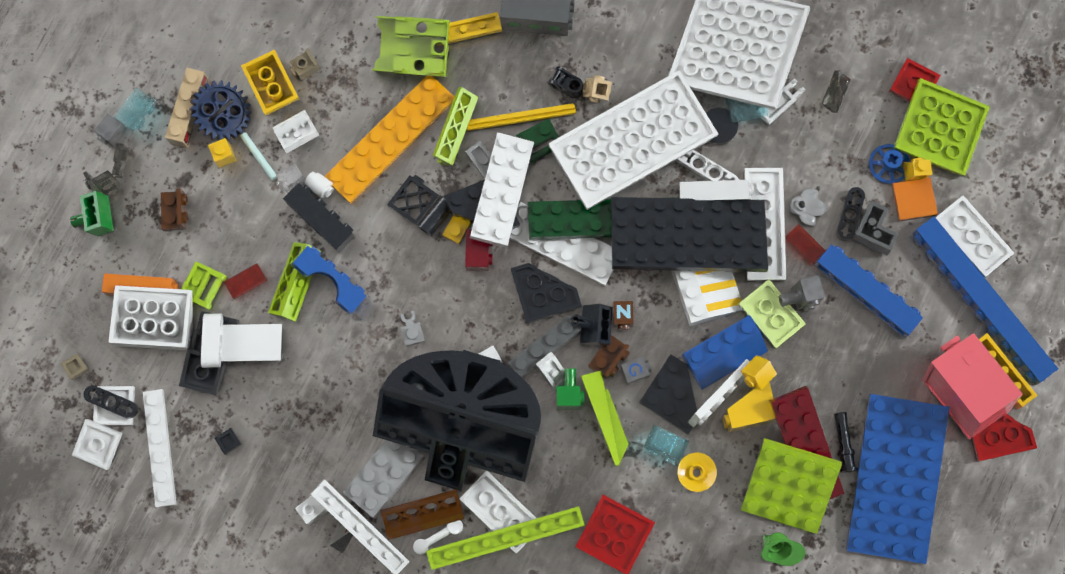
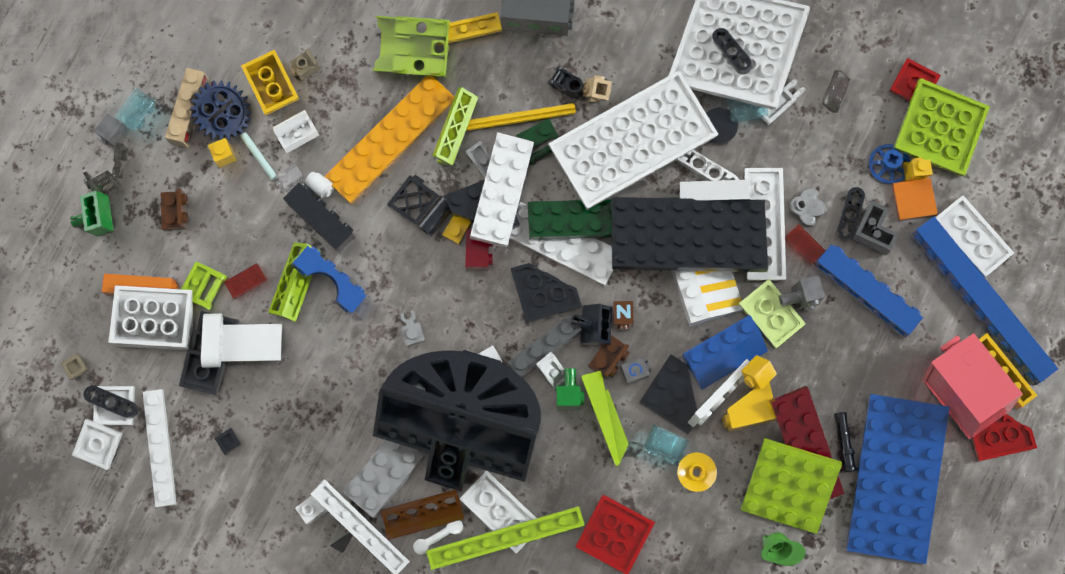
none -> black beam [712,28,752,74]

